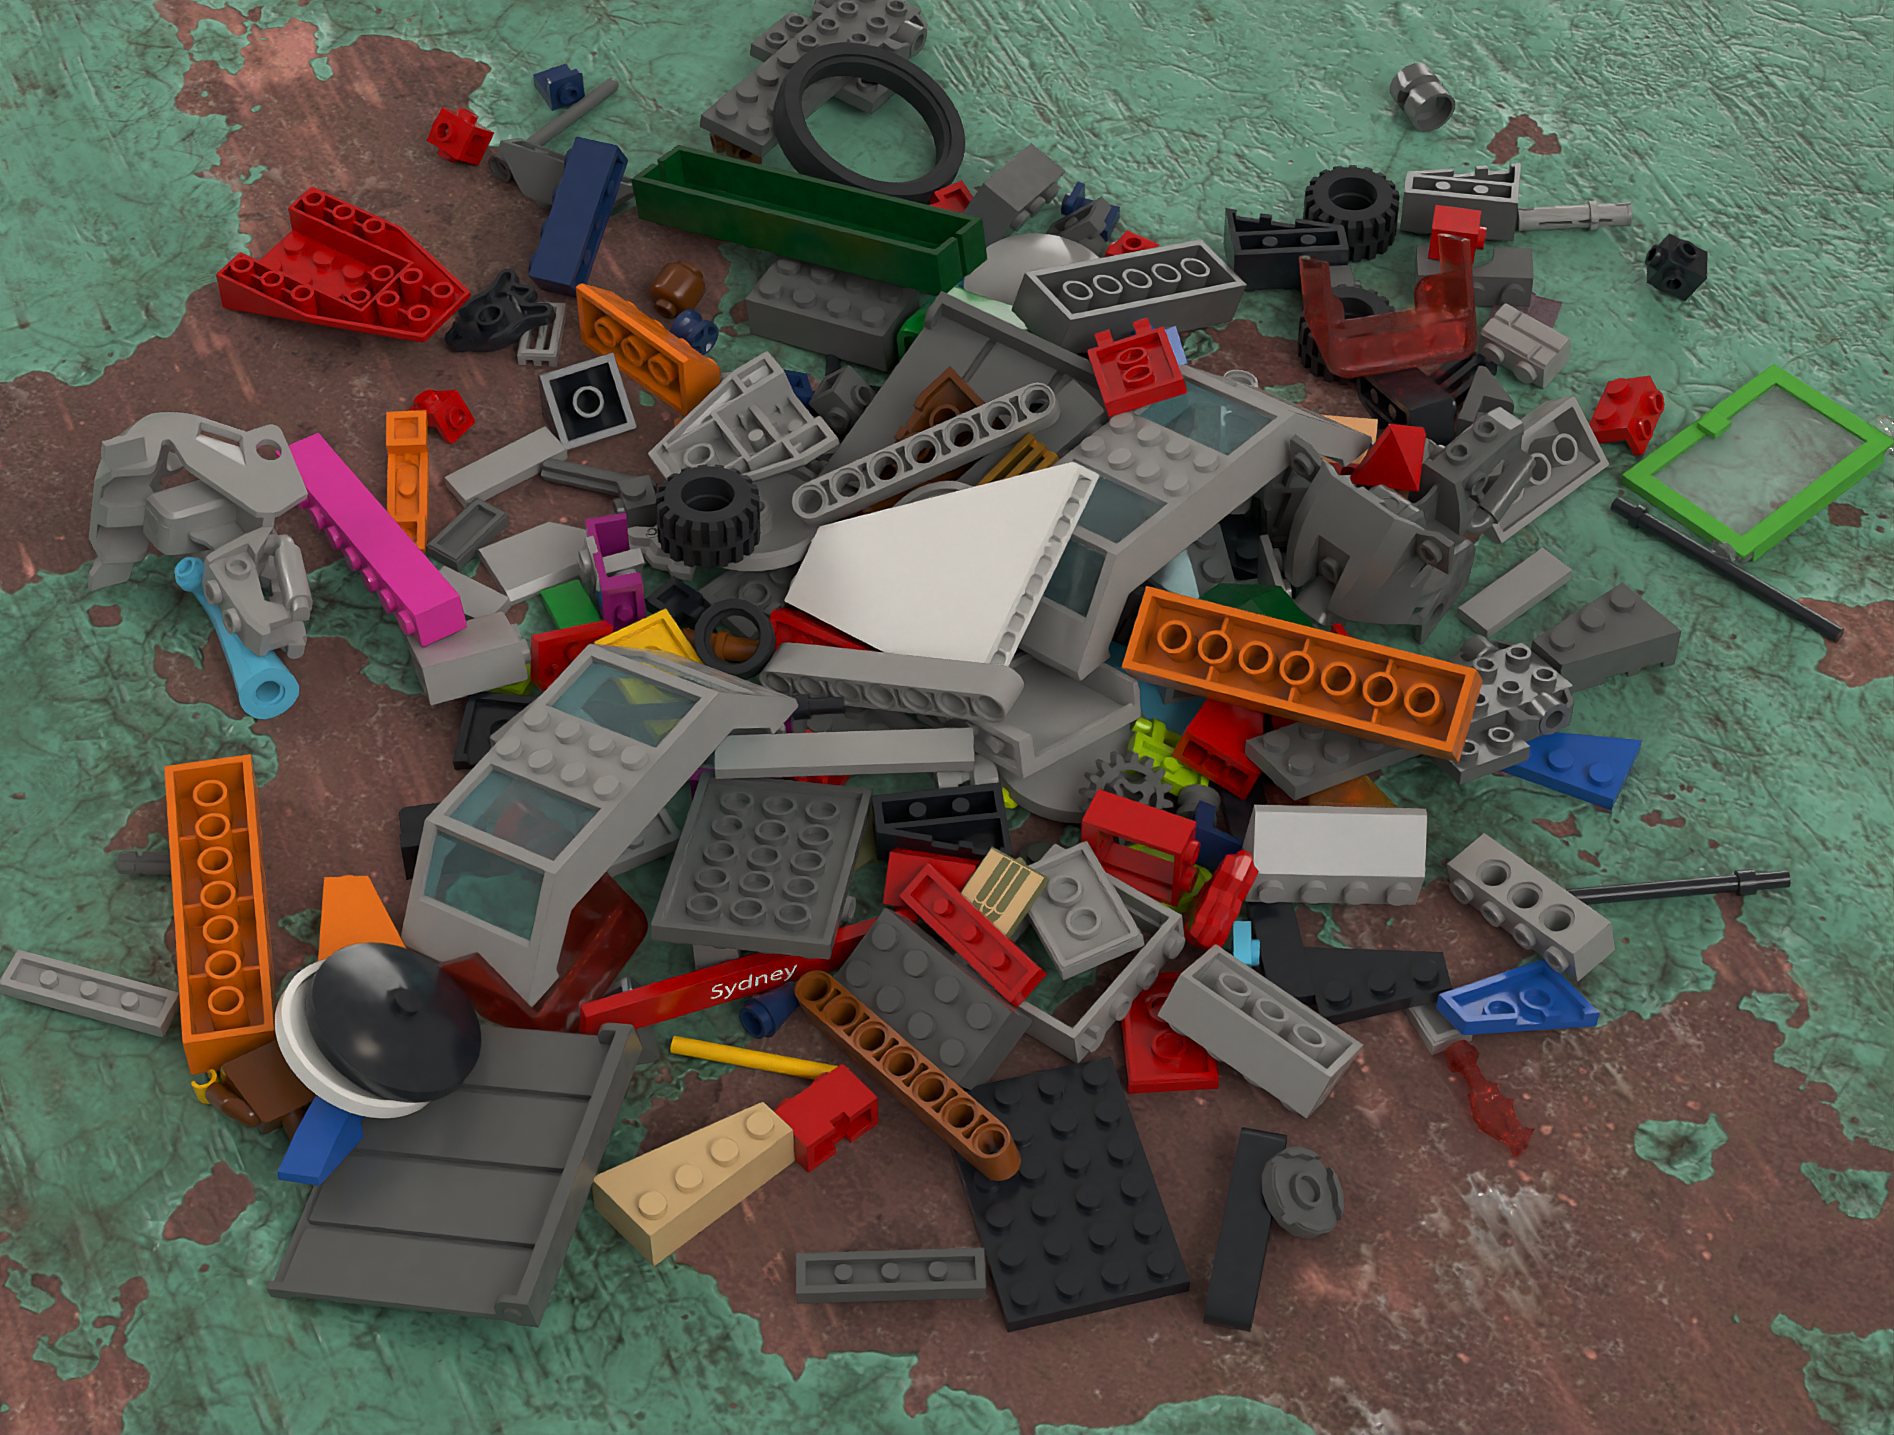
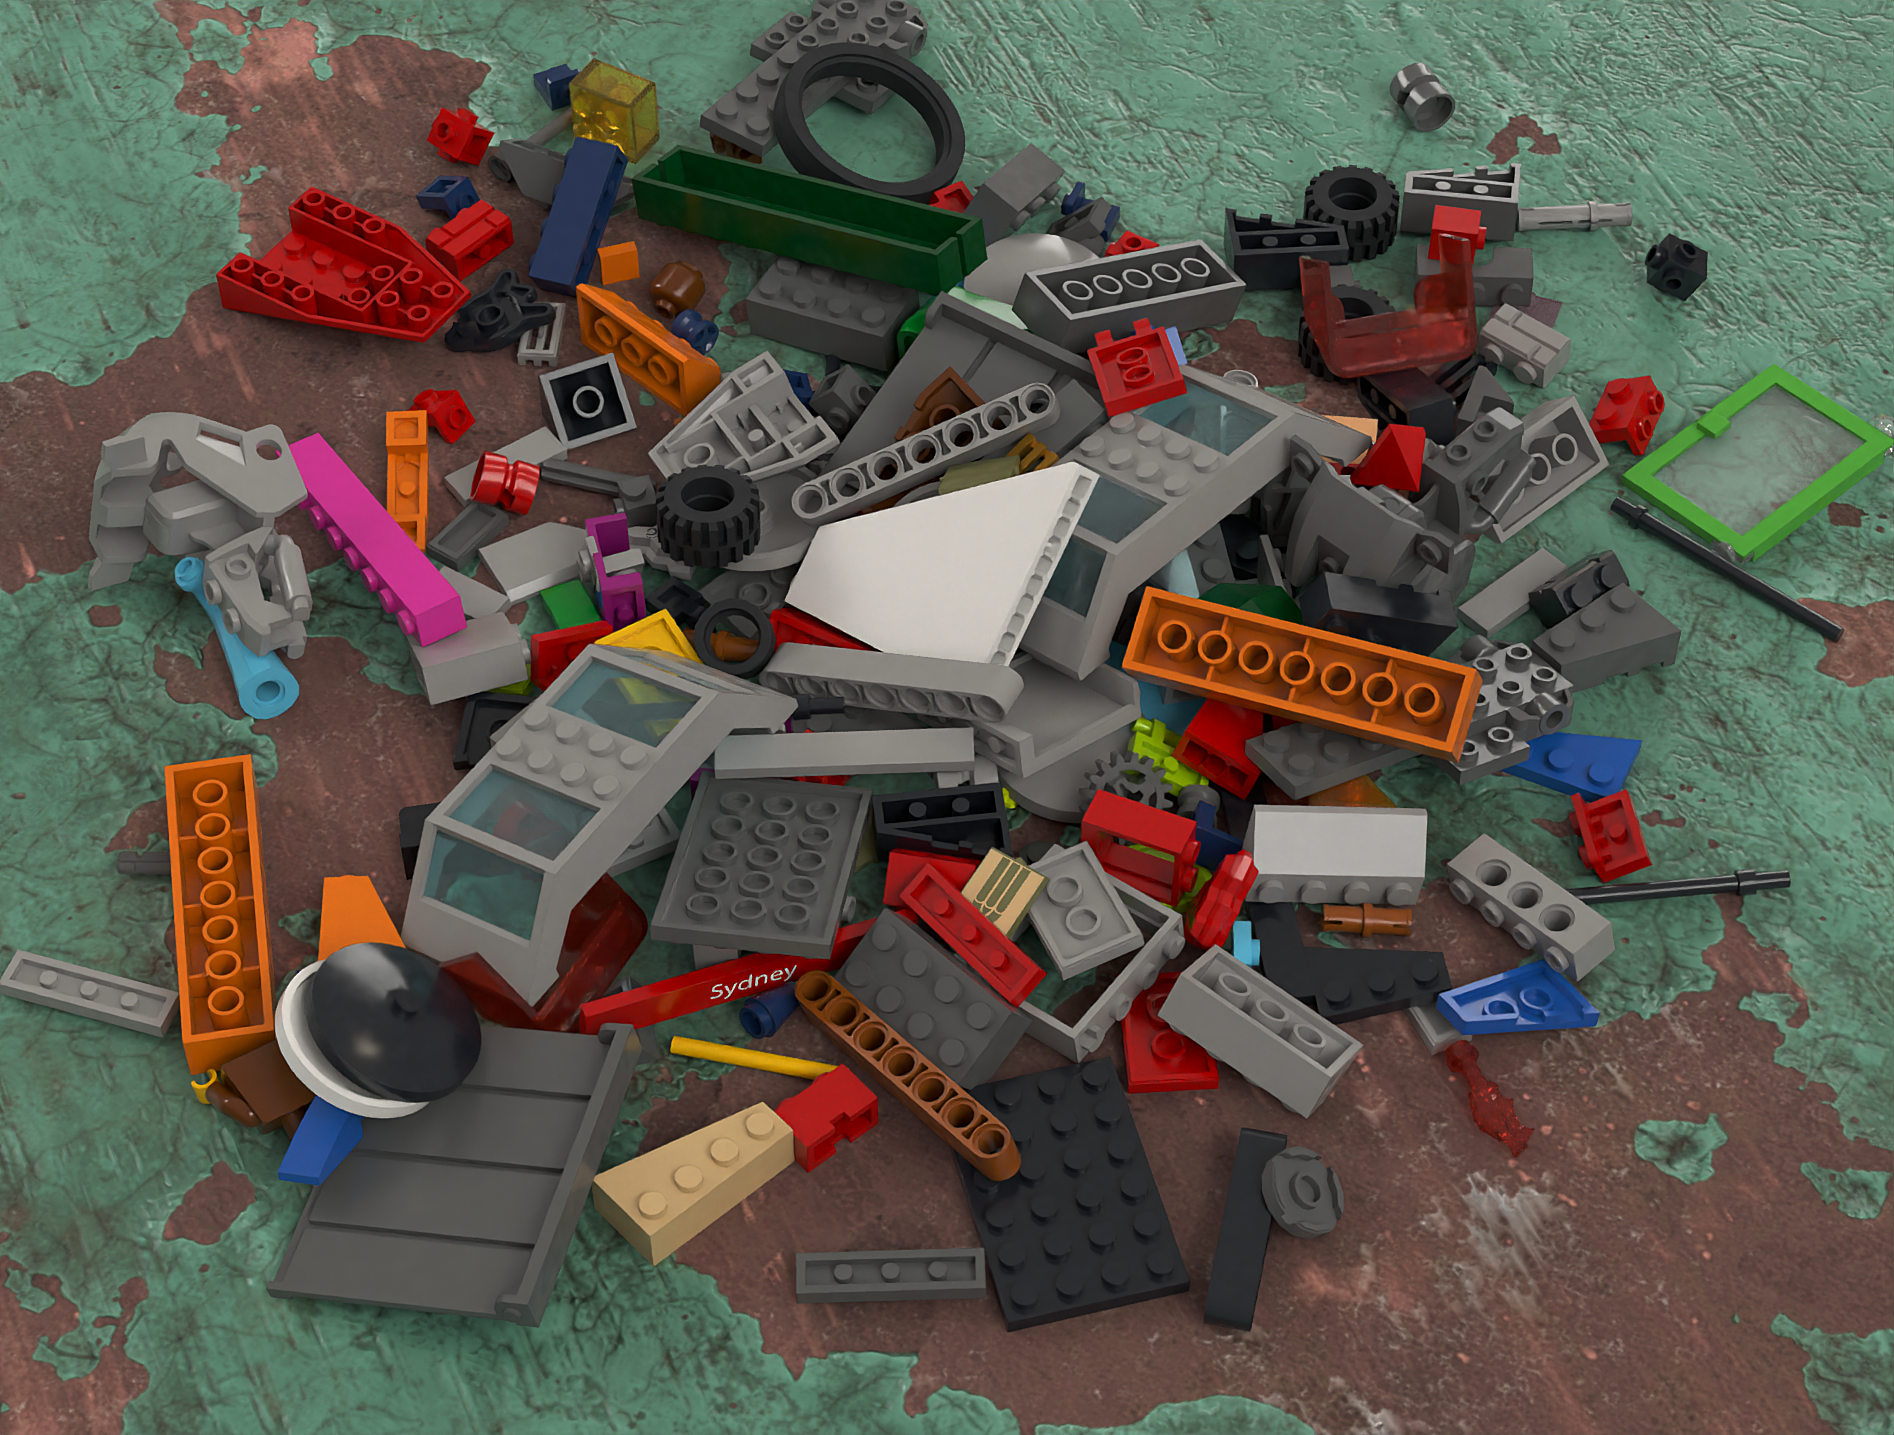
none -> dark blue bracket [416,175,480,220]
none -> red brick [425,199,514,282]
none -> red wheel [470,450,540,516]
none -> clear yellow brick [569,58,660,164]
none -> orange tile [597,241,640,285]
none -> olive piece [938,455,1020,496]
none -> black wedge [1299,572,1459,657]
none -> dark orange pin [1320,902,1412,938]
none -> black brick [1528,550,1630,629]
none -> red bracket [1569,789,1652,883]

